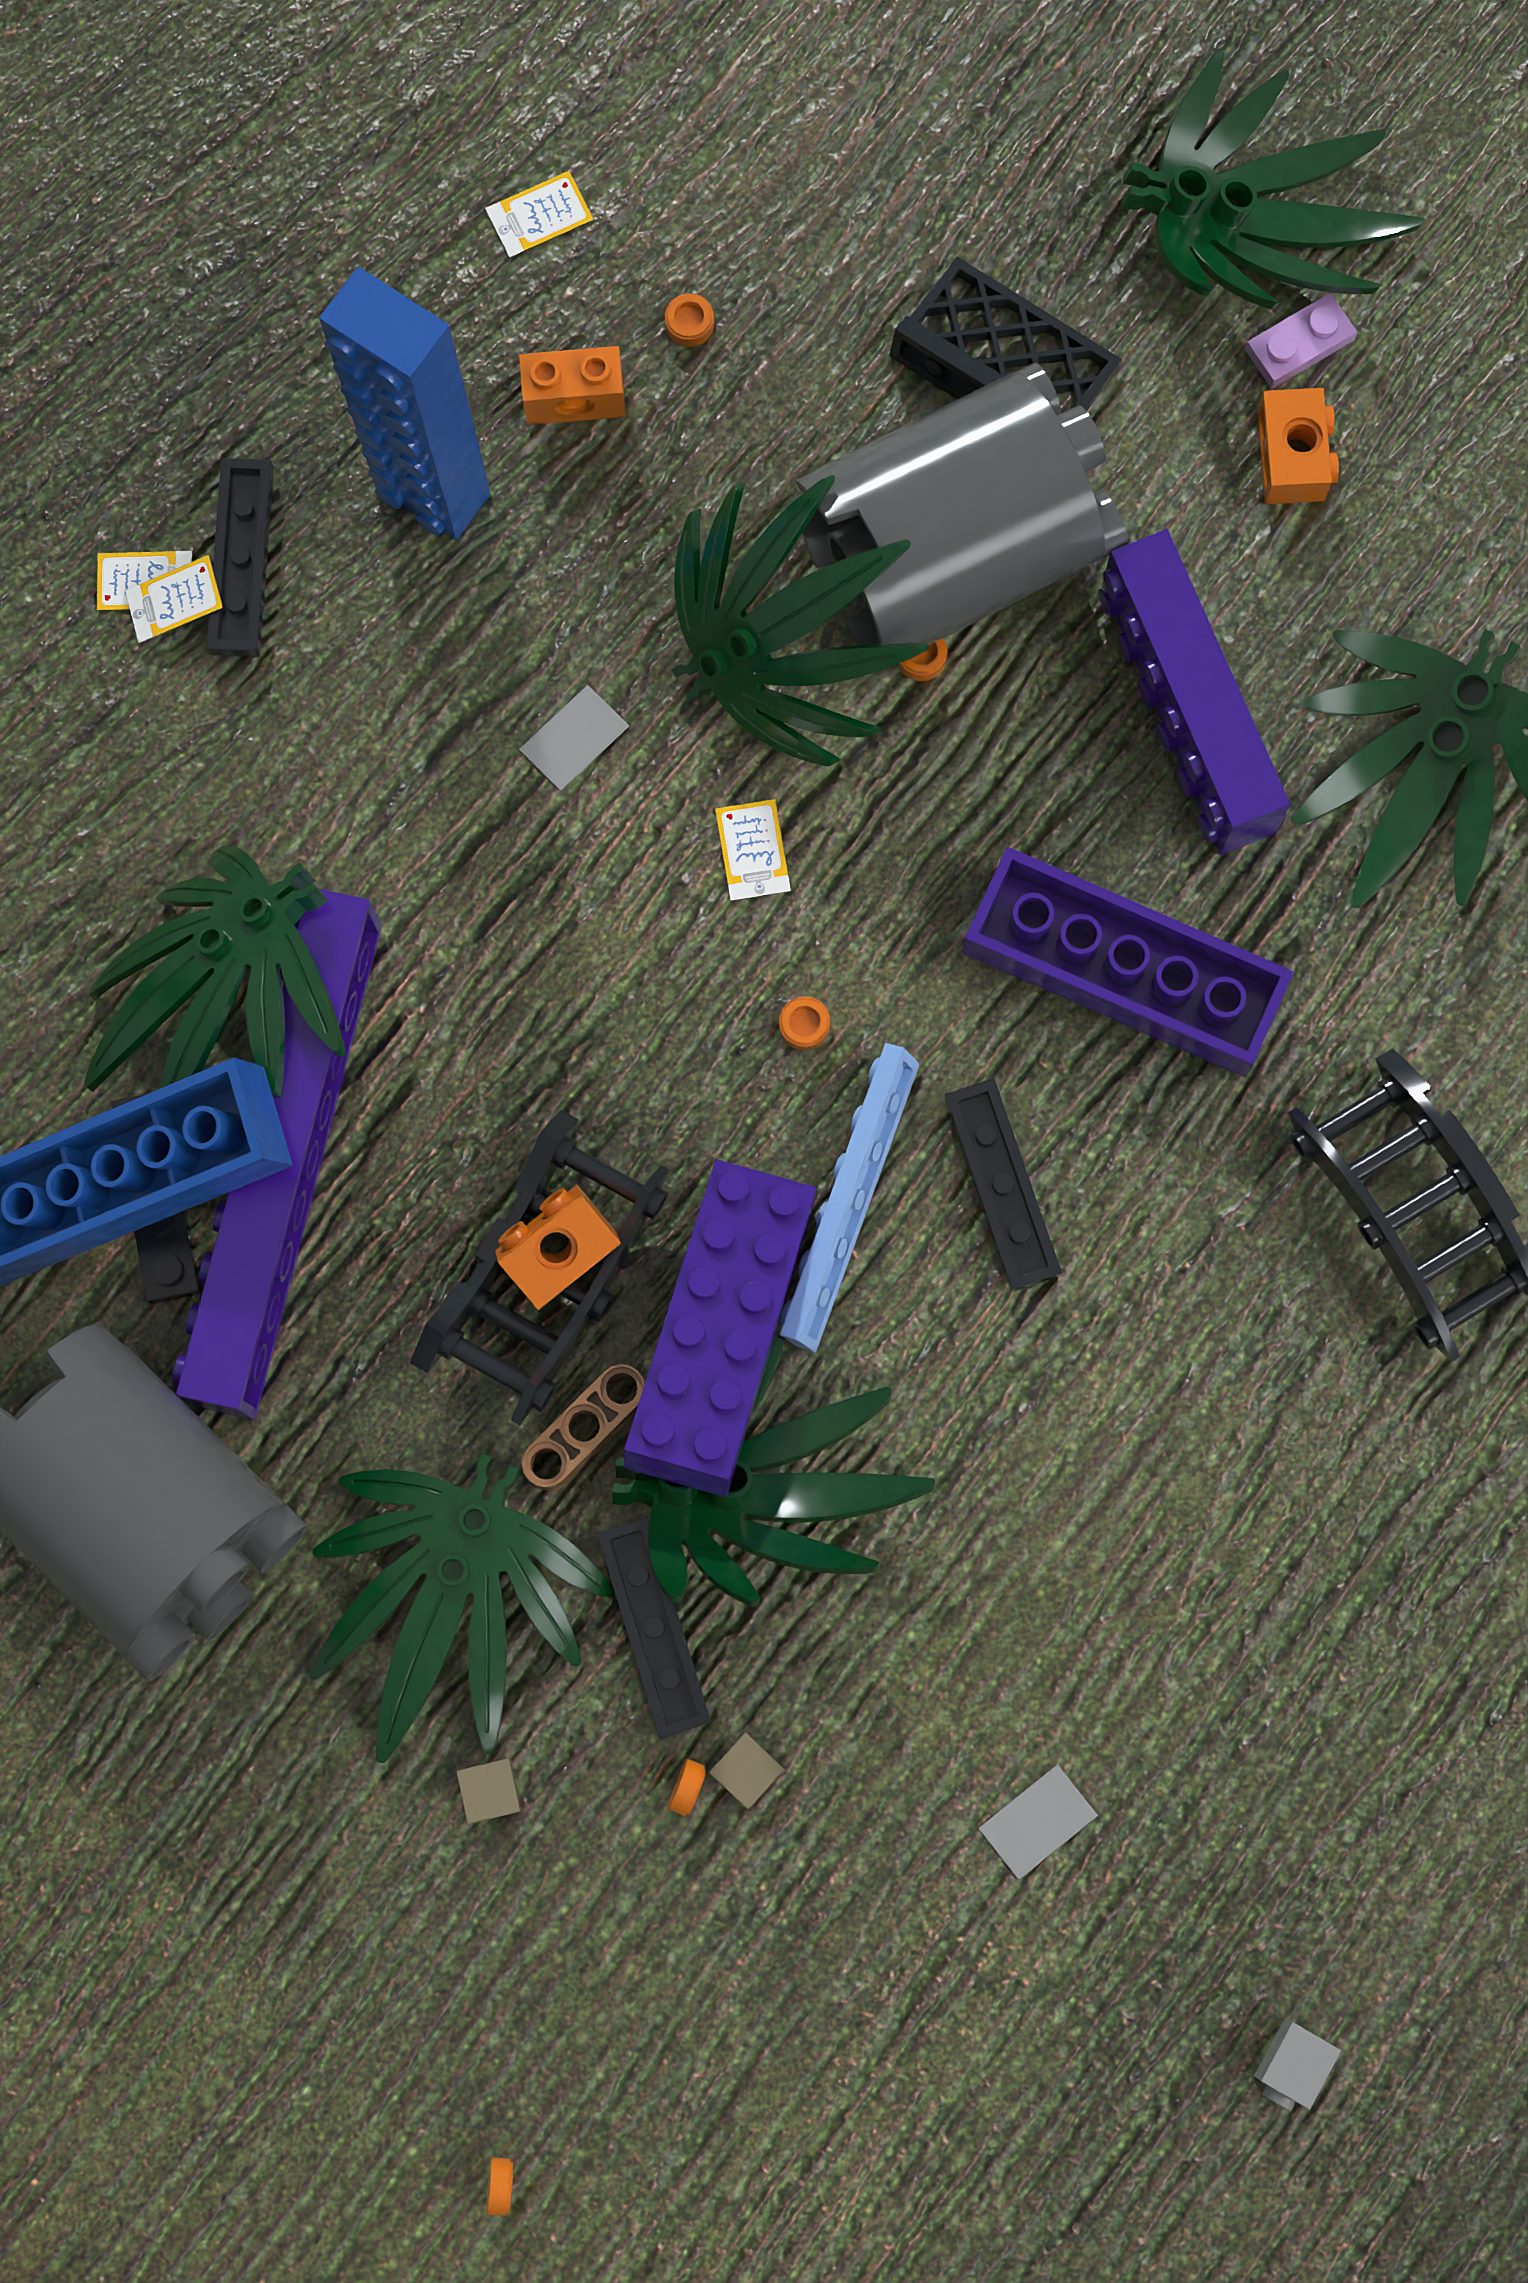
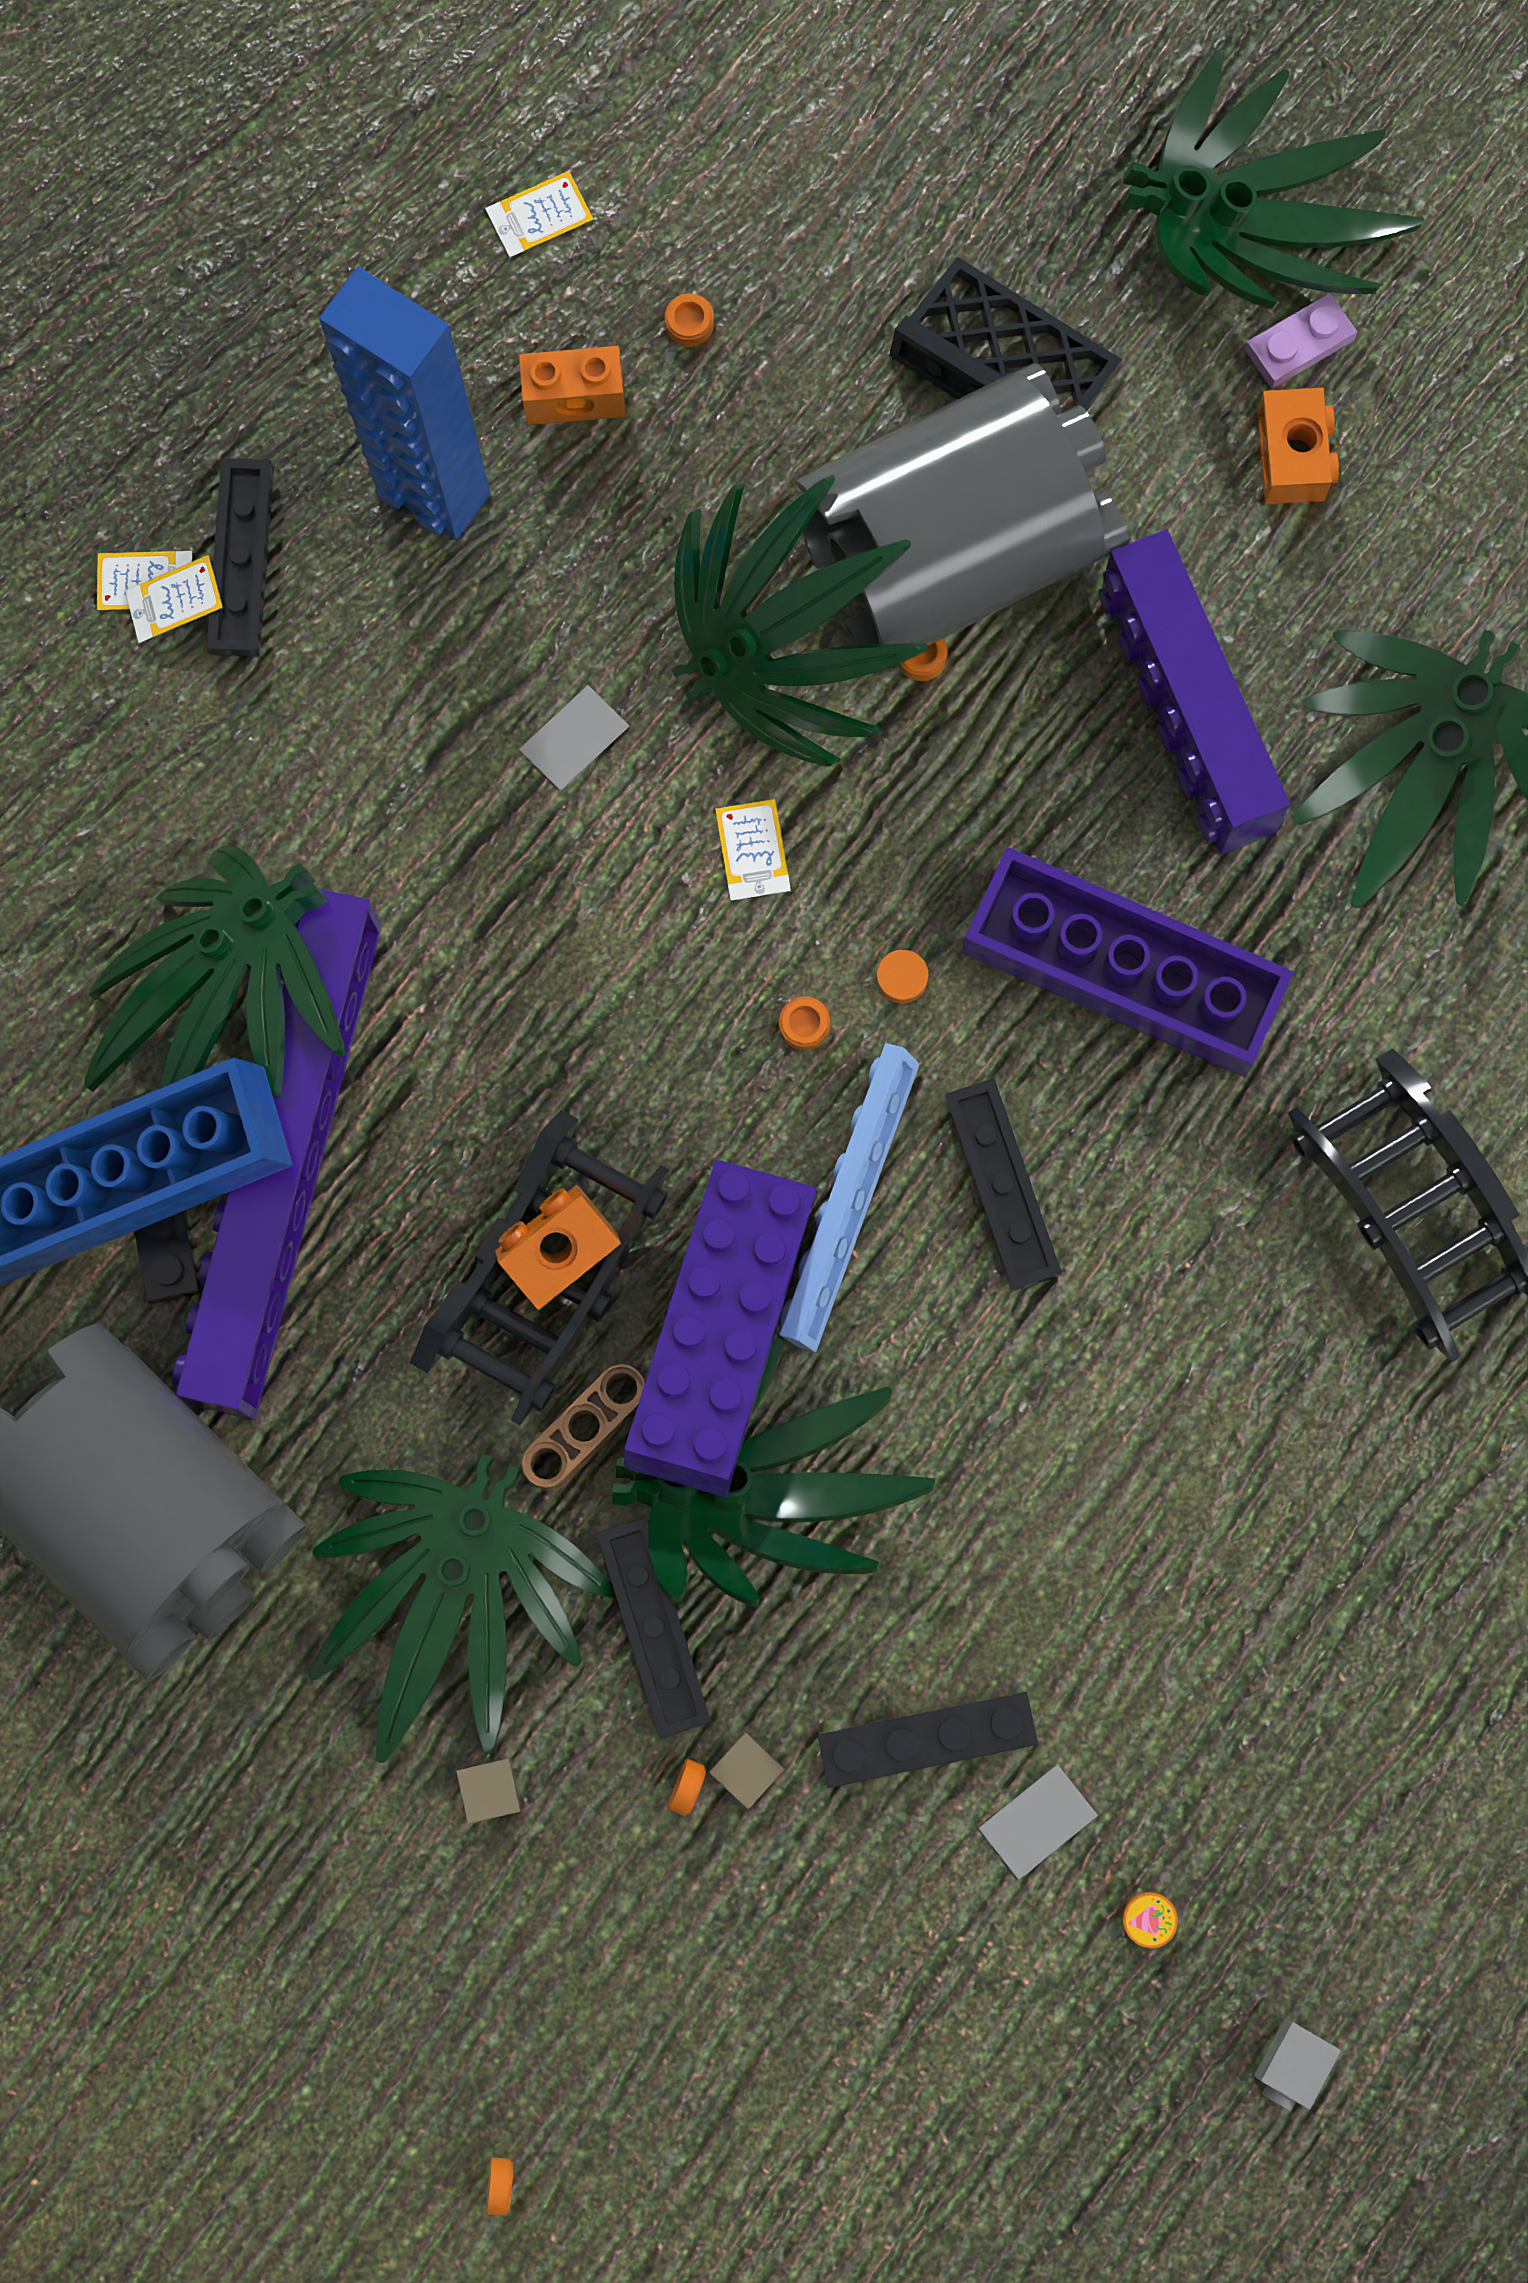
none -> black plate [817,1692,1039,1788]
none -> orange tile [877,950,928,1004]
none -> tile [1123,1892,1178,1948]

